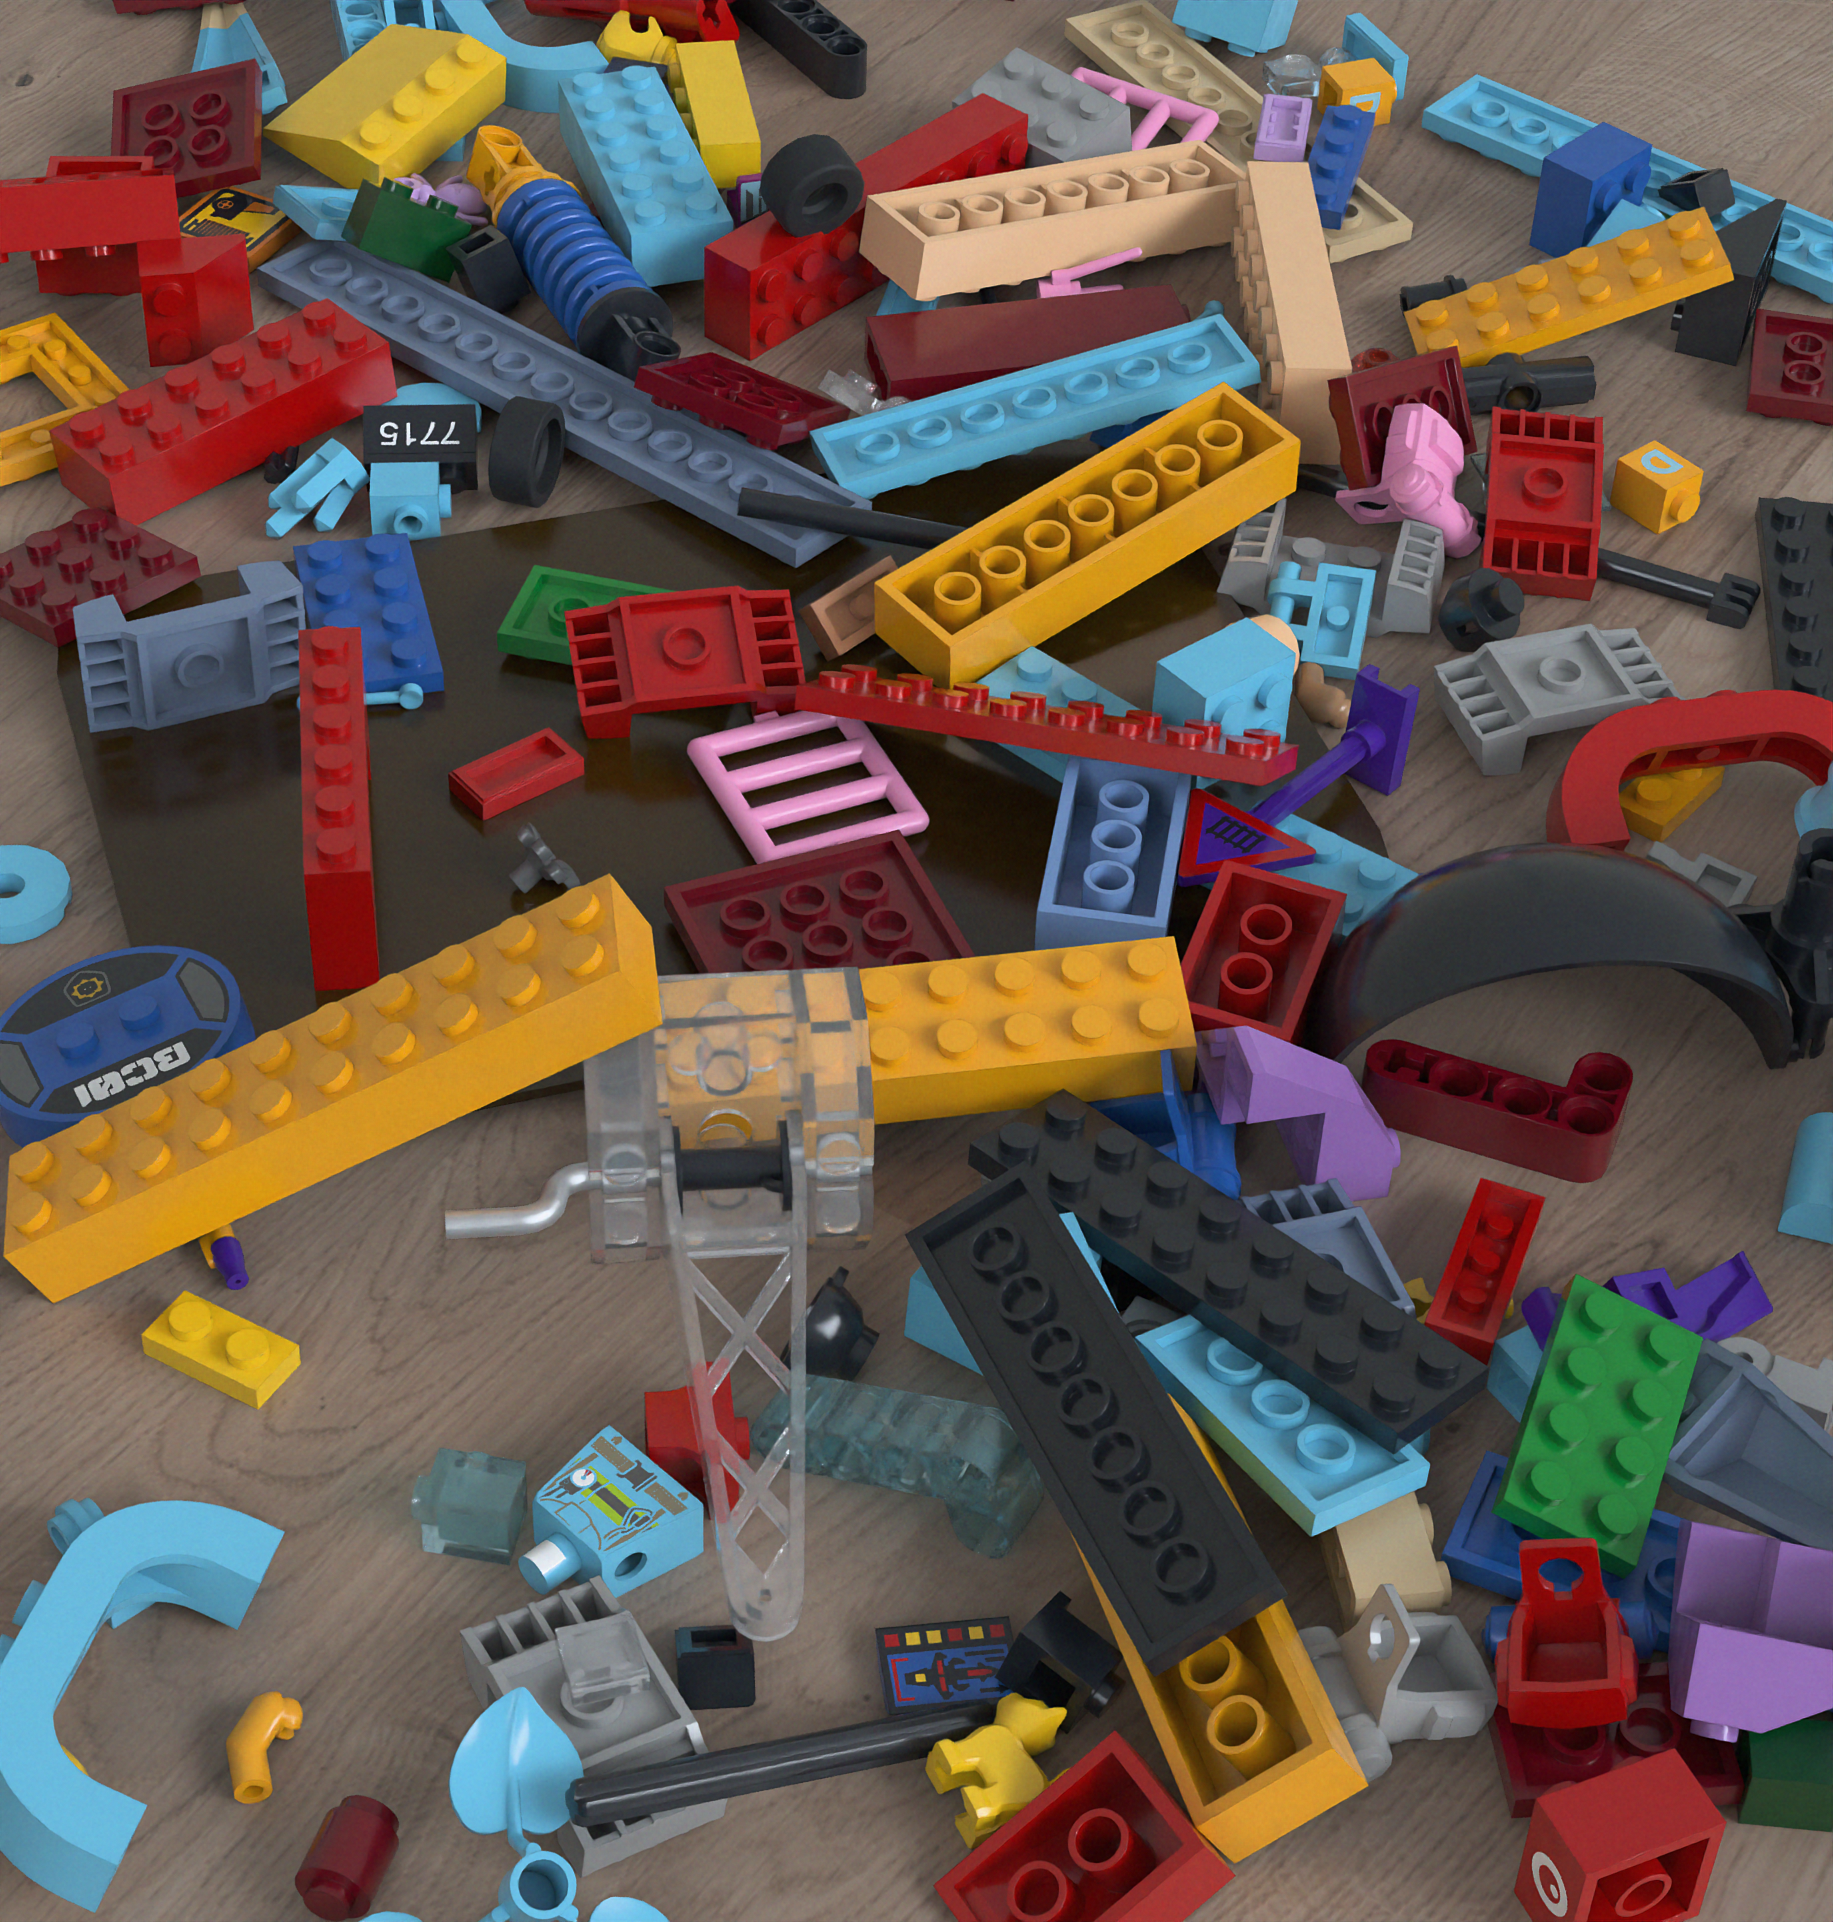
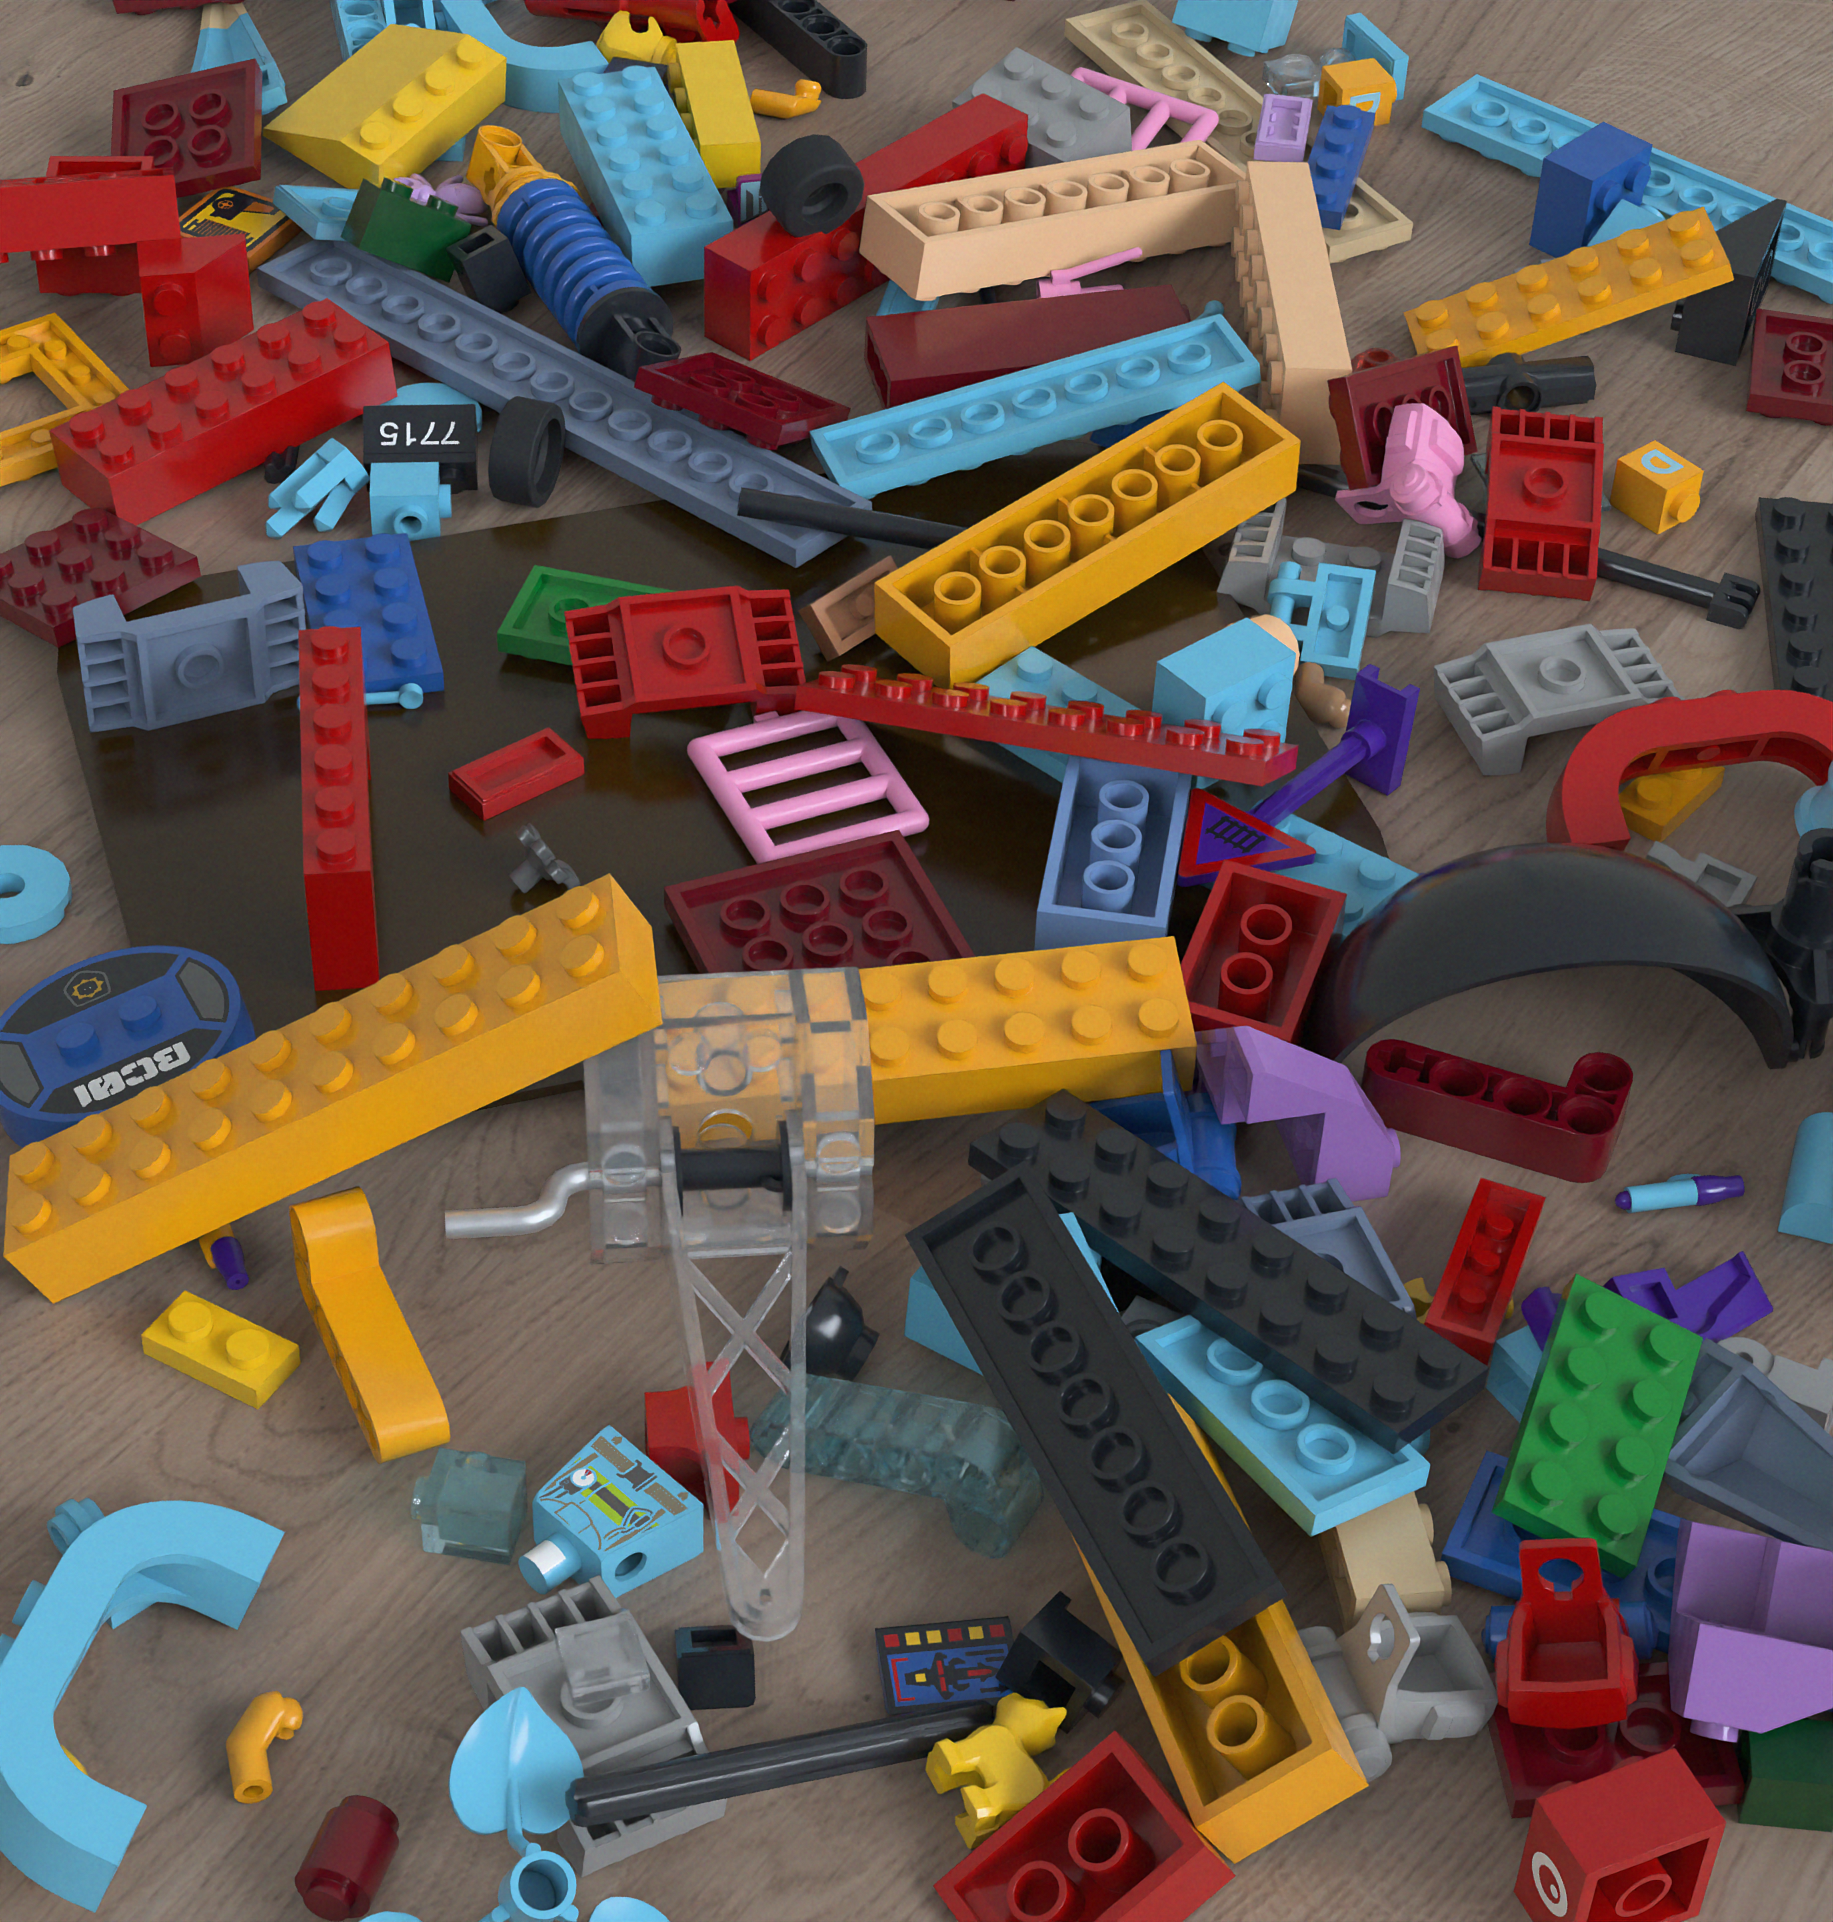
clear plate [818,368,913,416] -> none
black pin [1400,275,1468,318] -> none
black piece [1438,568,1524,652] -> none
black slope [1658,168,1735,218] -> none
none -> light orange beam [289,1186,450,1464]
none -> light orange arm [750,79,822,119]
none -> piece [1615,1174,1745,1213]

